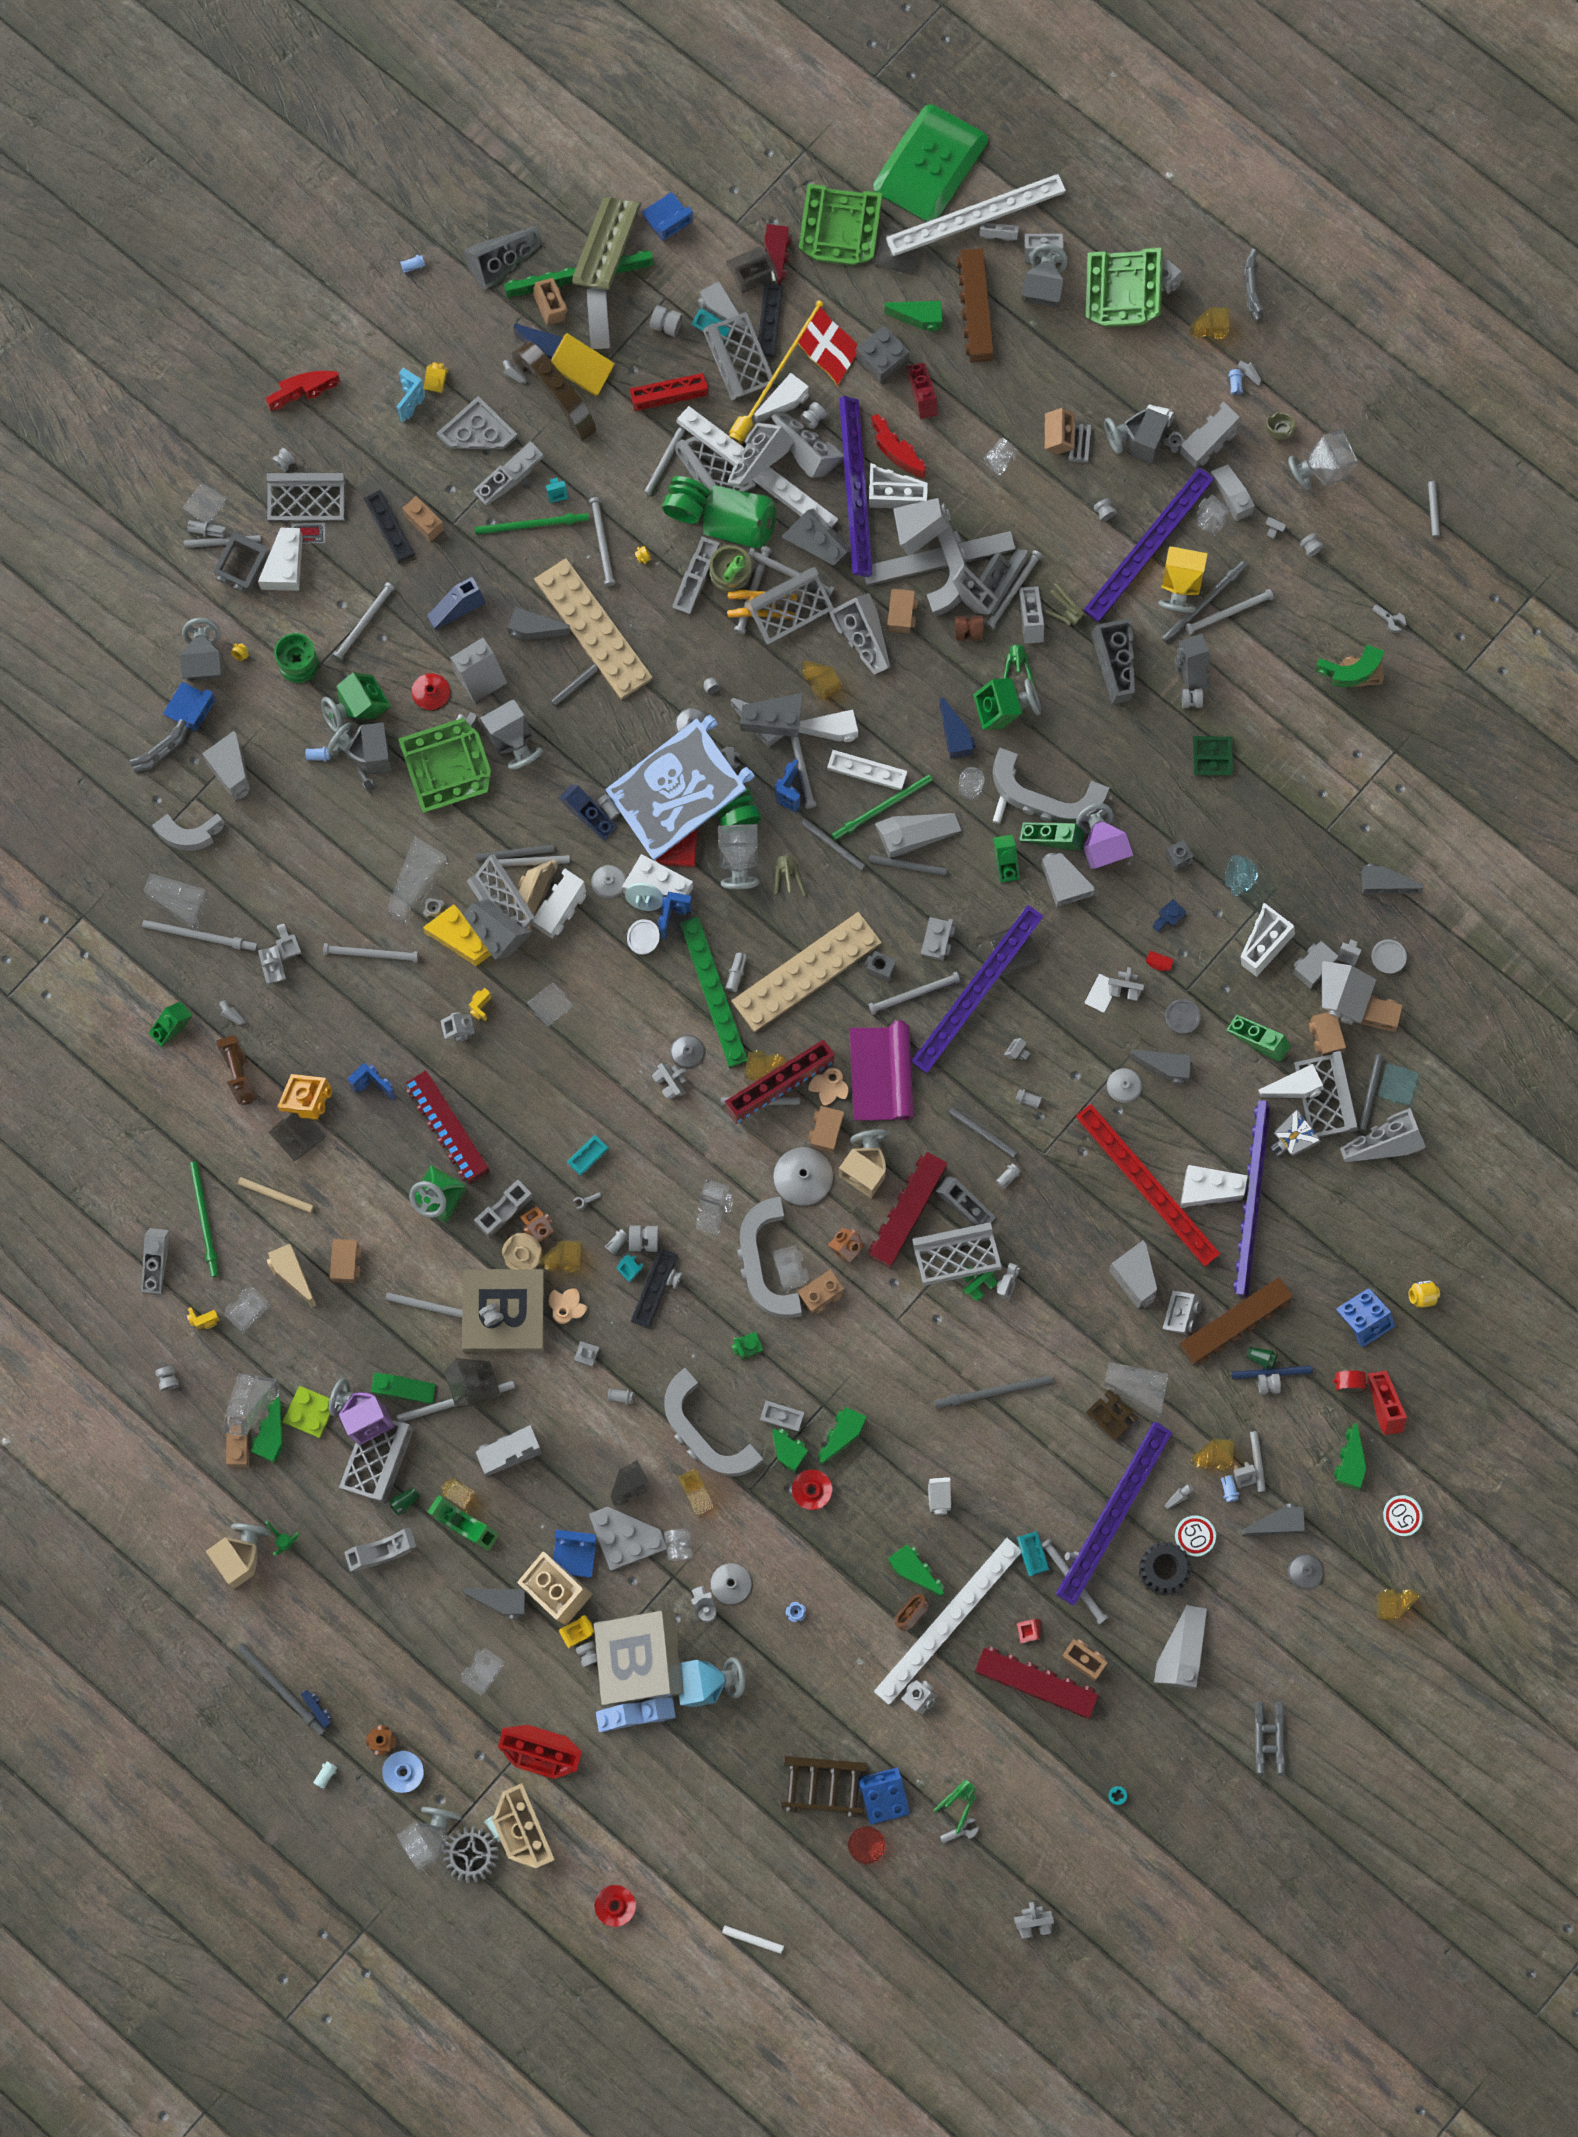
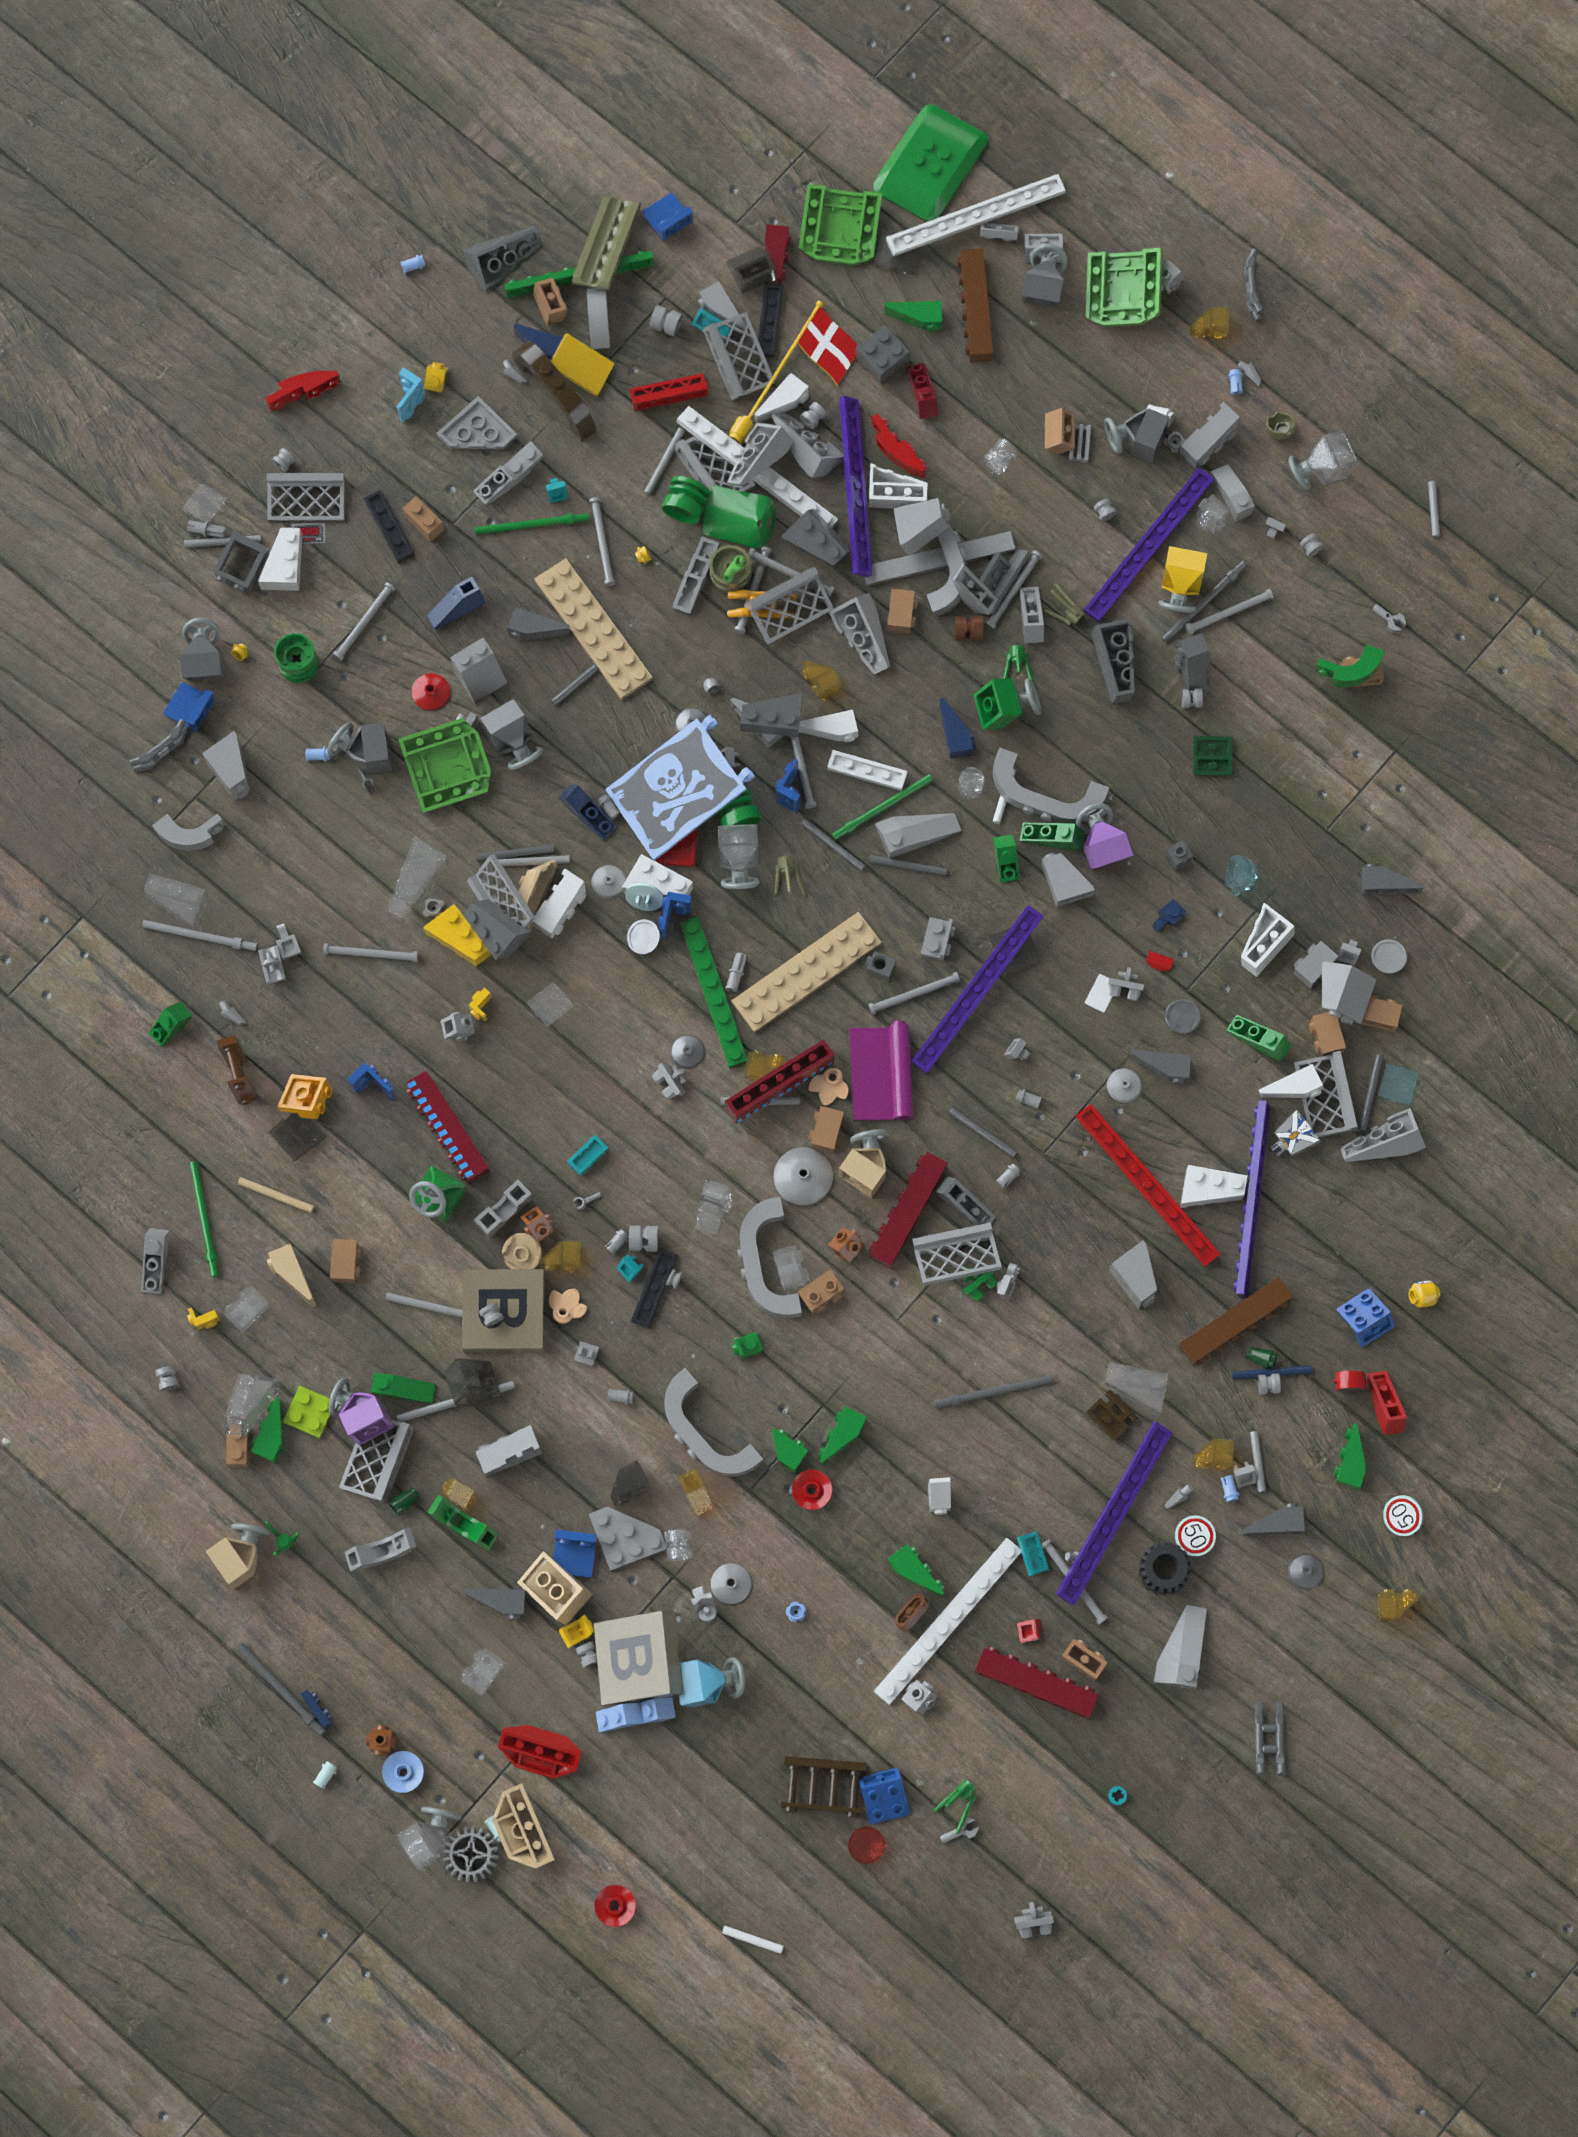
green piece [321,672,392,733] -> none
light grey plate [760,1401,804,1433] -> none
light grey bracket [1163,1291,1202,1337] -> none

